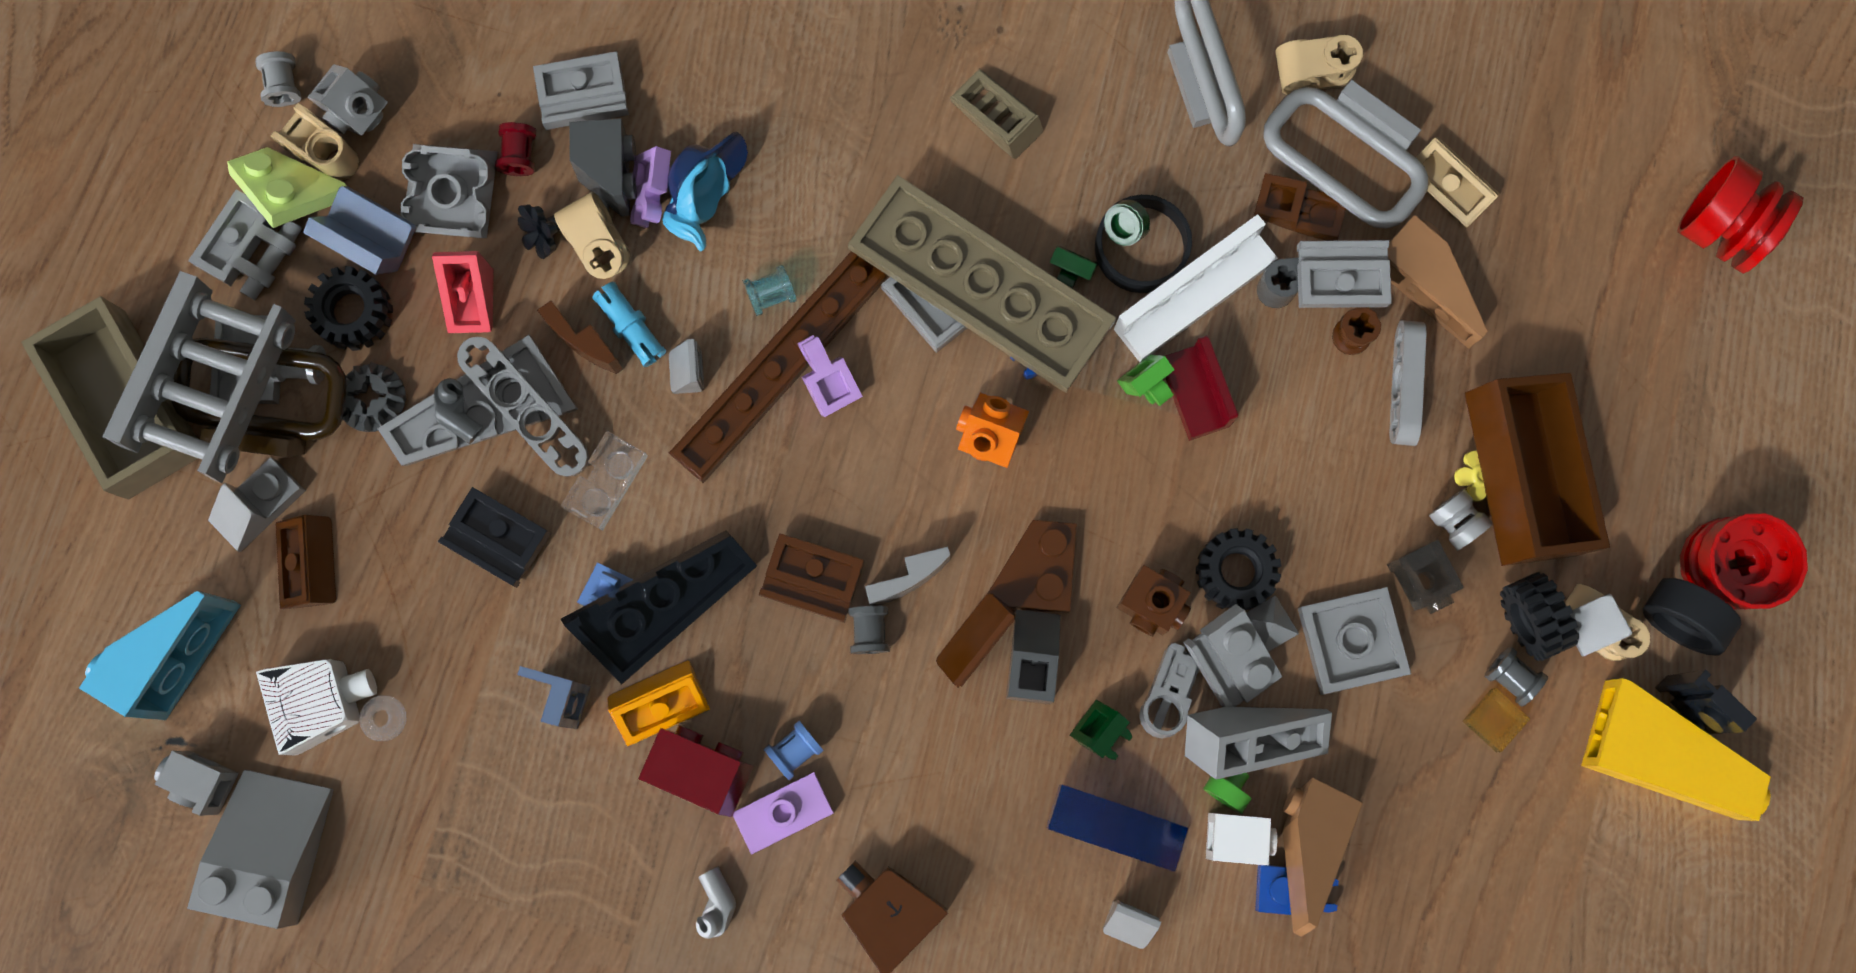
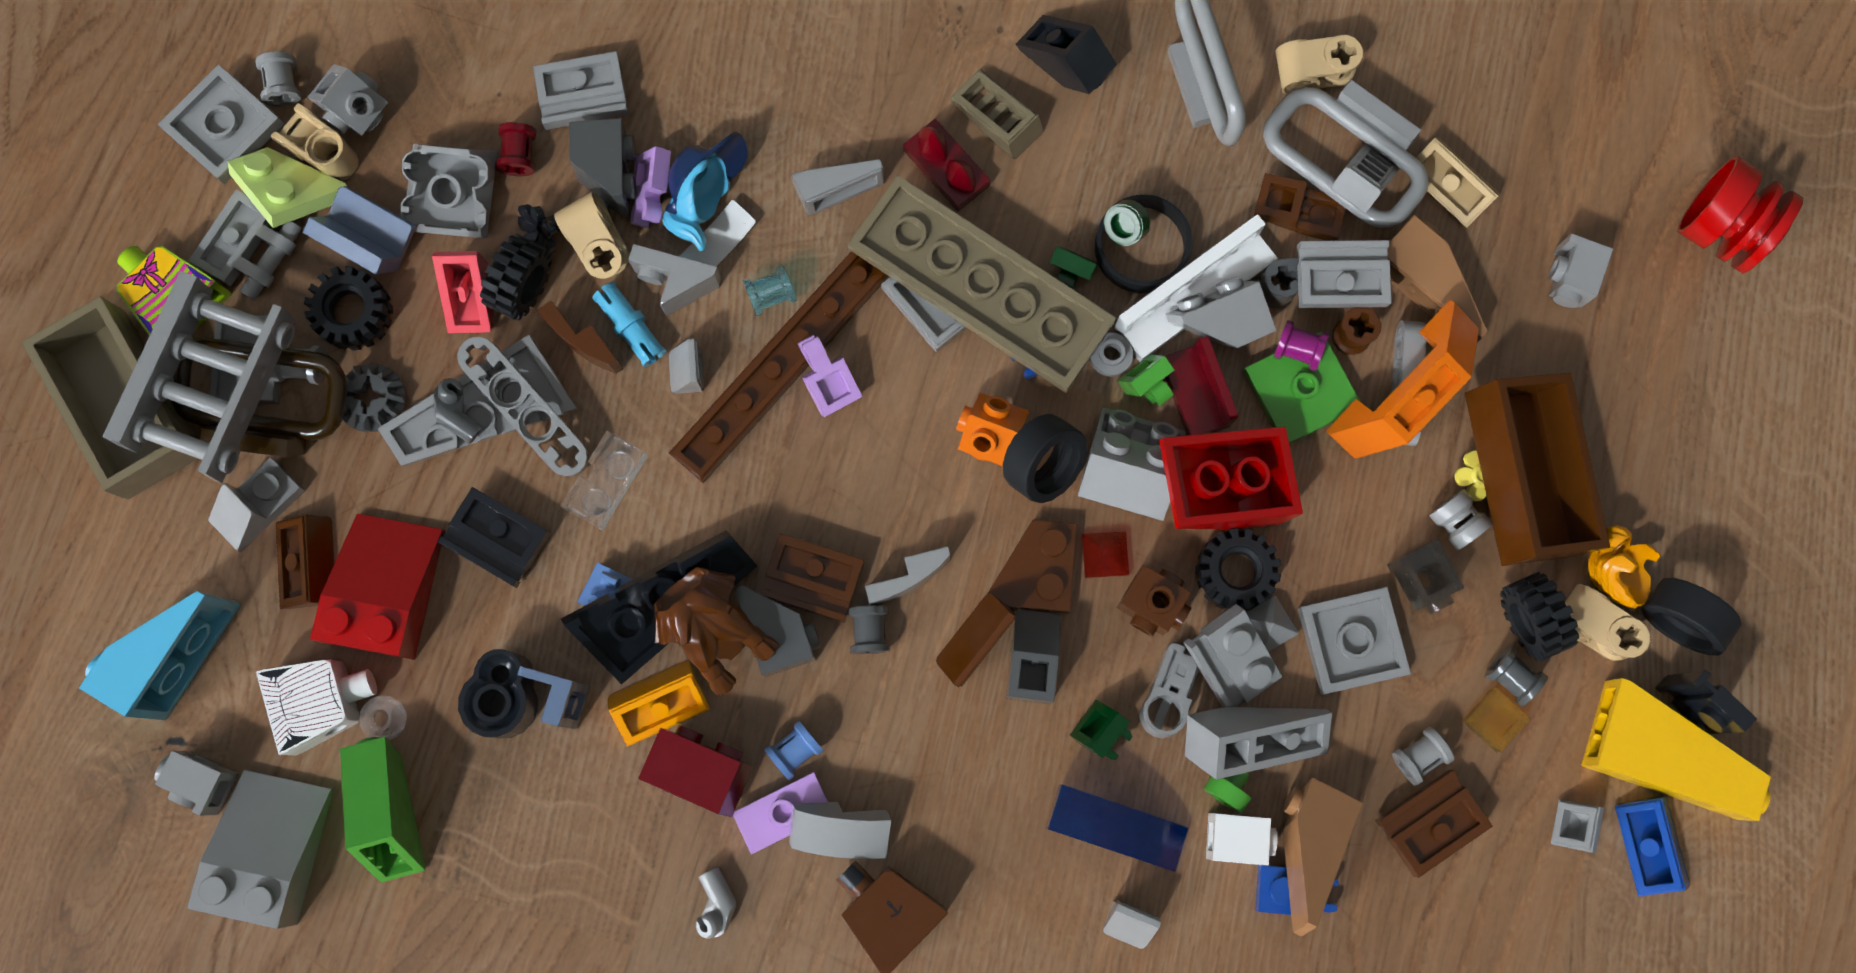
light grey slope [1570,593,1632,657] -> none
red wheel [1680,513,1808,610] -> none
none -> torso [116,246,232,336]
none -> light grey plate [157,64,284,184]
none -> red slope [310,514,445,660]
none -> bright green slope [340,736,425,883]
none -> black piece [458,649,538,739]
none -> black tyre [480,234,553,320]
none -> light grey slope [628,244,722,315]
none -> reddish brown piece [654,567,779,696]
none -> white sticker [679,200,756,266]
none -> dark grey slope [734,586,821,677]
none -> light grey slope [789,802,892,859]
none -> light grey slope [791,159,885,216]
none -> dark red tile [903,119,991,212]
none -> black tyre [1003,414,1087,503]
none -> black slope [1016,15,1117,94]
none -> light grey slope [1078,407,1186,521]
none -> clear red slope [1082,531,1129,578]
none -> light grey plate [1090,333,1133,377]
none -> red slope [1159,427,1303,530]
none -> light grey slope [1166,276,1276,348]
none -> bright green plate [1242,331,1360,444]
none -> magenta bush [1274,320,1330,372]
none -> orange slope [1325,300,1479,459]
none -> light grey slope [1330,143,1400,214]
none -> reddish brown plate [1375,770,1493,878]
none -> light grey bush [1391,727,1455,786]
none -> light grey brick [1548,233,1613,308]
none -> light grey slope [1551,799,1604,854]
none -> light orange hair [1588,525,1661,609]
none -> blue slope [1615,795,1690,897]

